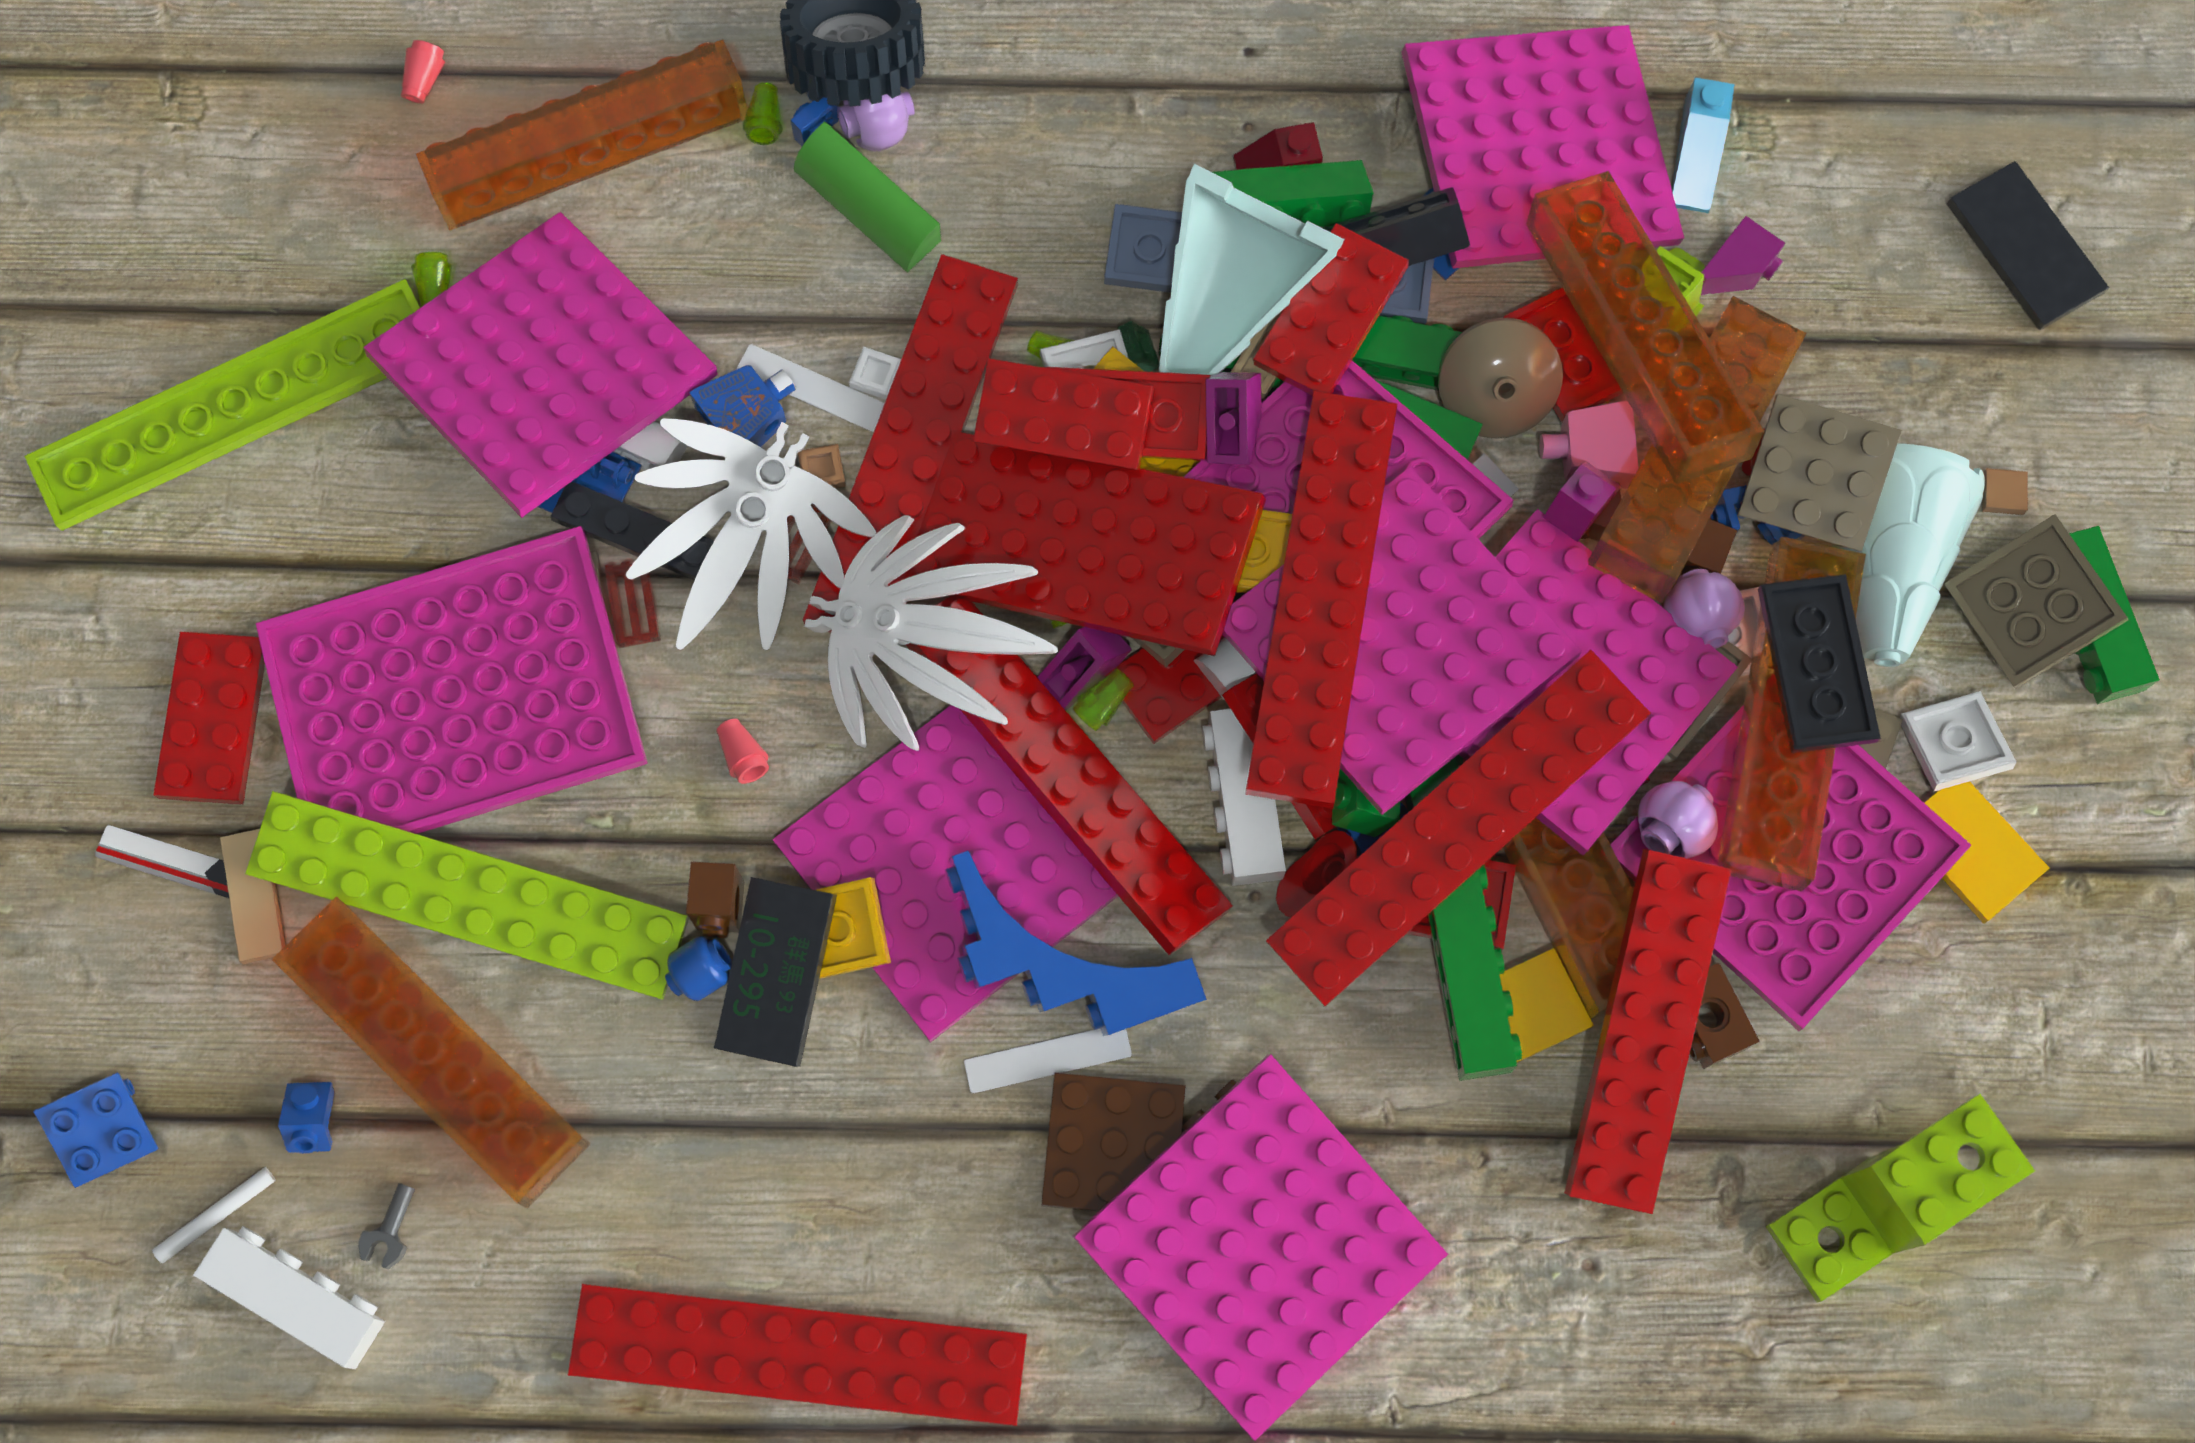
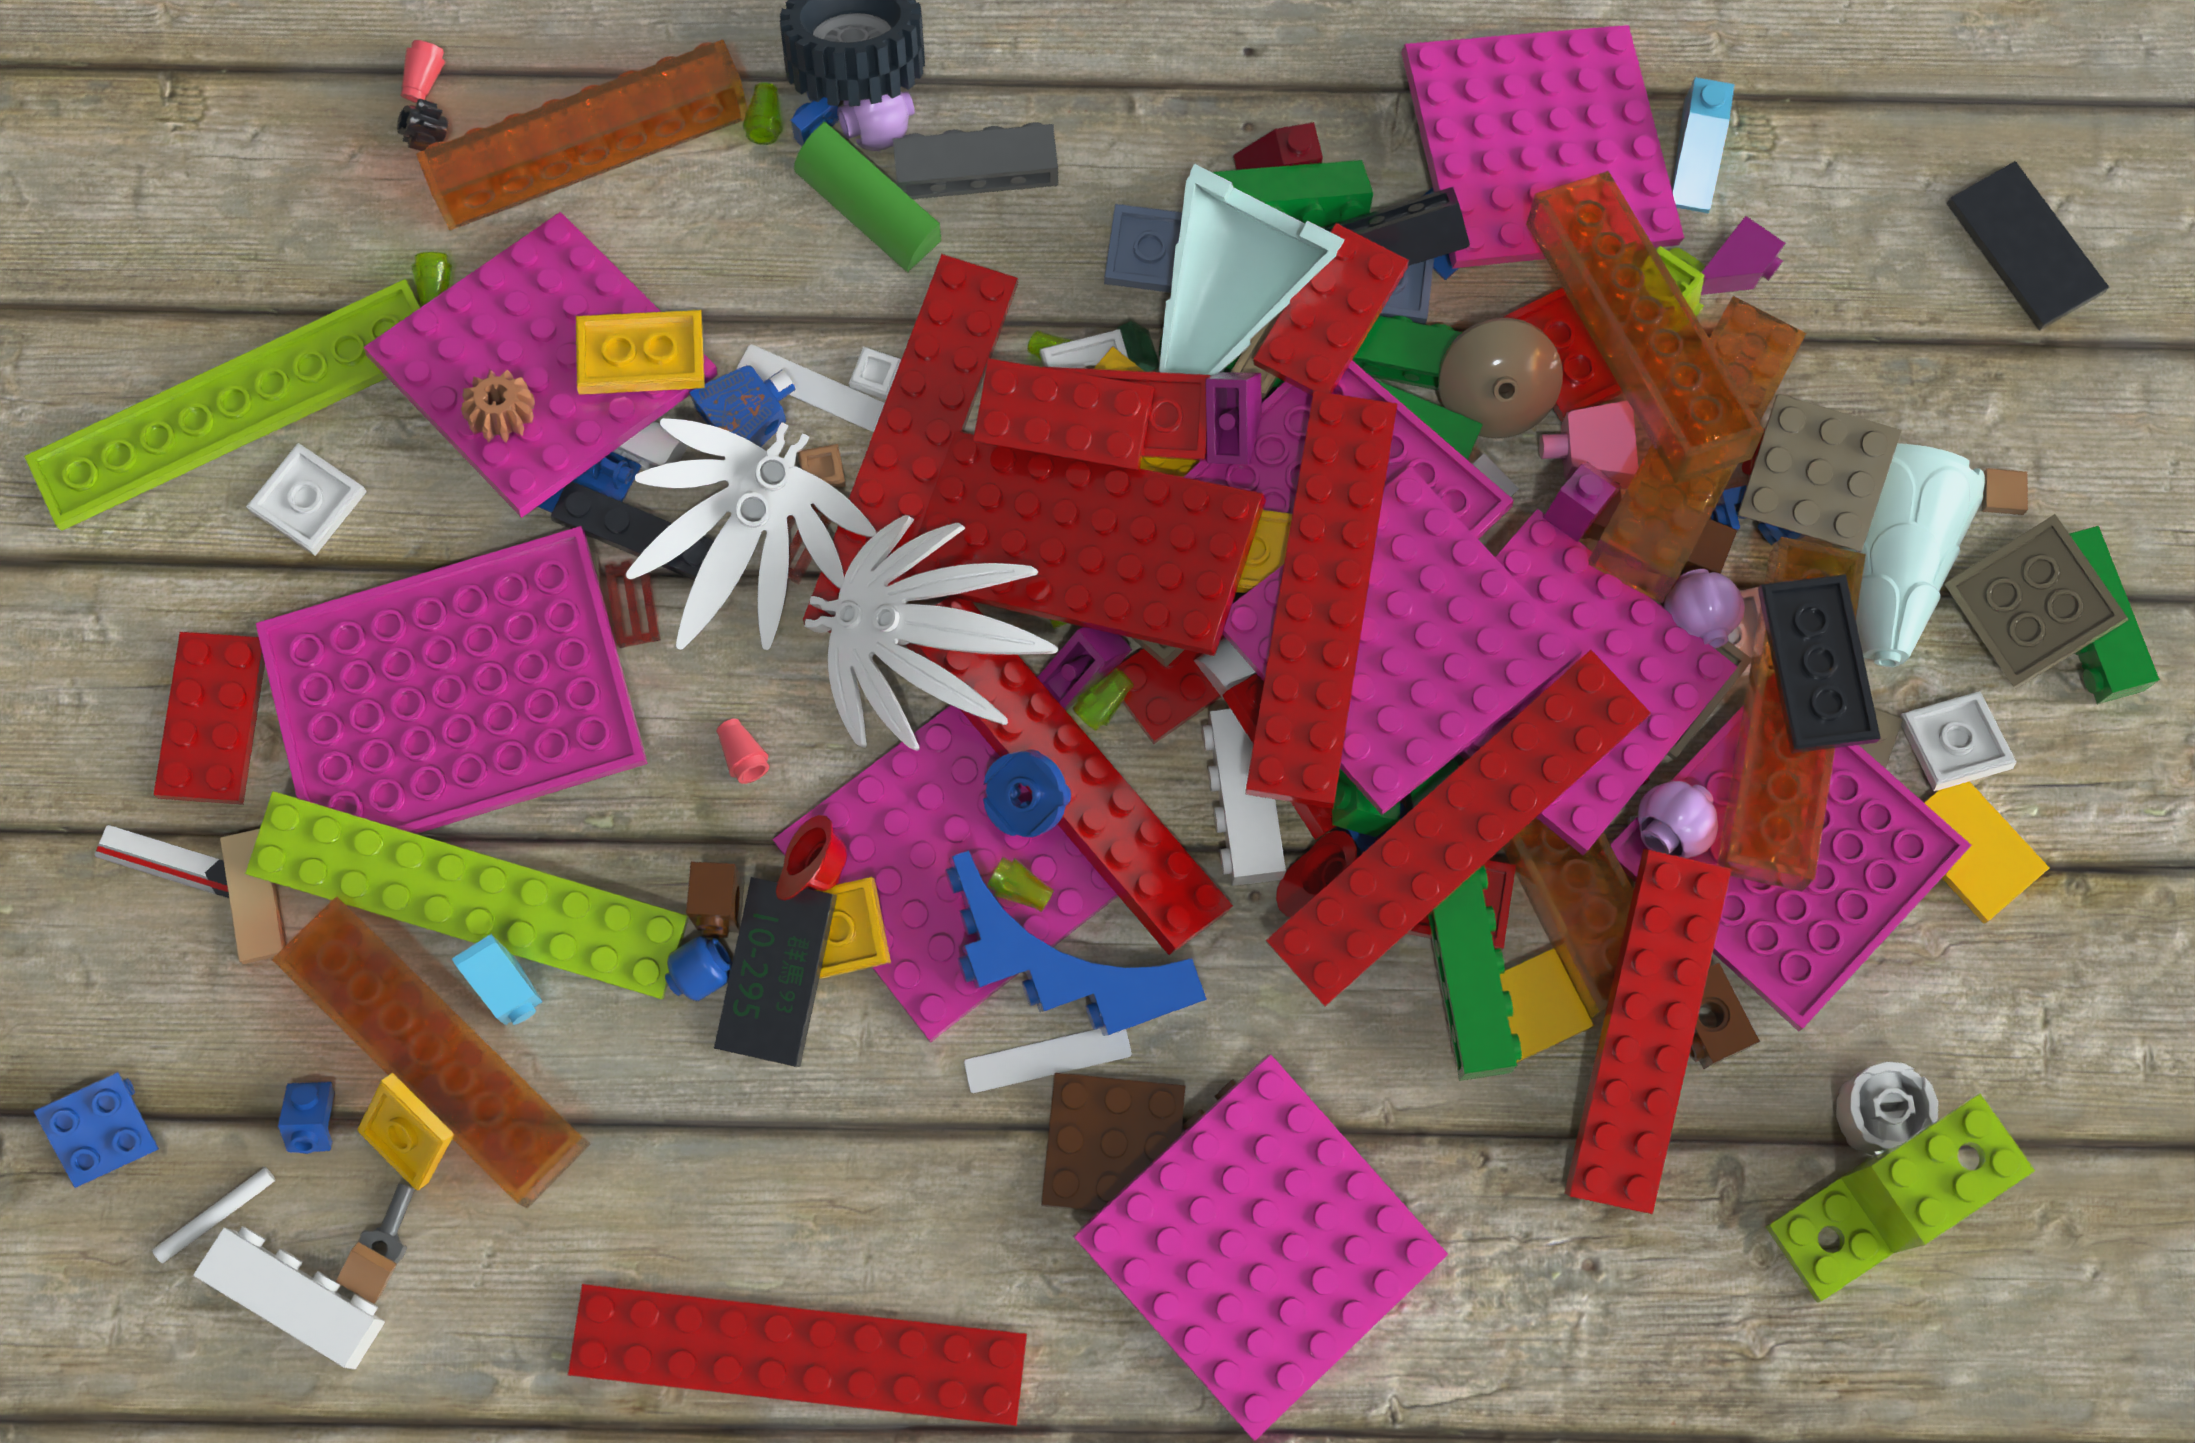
none -> white tile [246,443,367,556]
none -> medium nougat tile [336,1242,397,1304]
none -> yellow tile [357,1073,454,1191]
none -> black gear [397,98,448,153]
none -> medium azure slope [452,934,543,1025]
none -> nougat gear [461,369,535,443]
none -> yellow tile [576,310,705,395]
none -> red piece [776,815,847,900]
none -> dark grey brick [893,122,1058,199]
none -> blue plate [983,749,1071,837]
none -> clear neon green cone [987,857,1054,912]
none -> white brick [1836,1062,1938,1155]

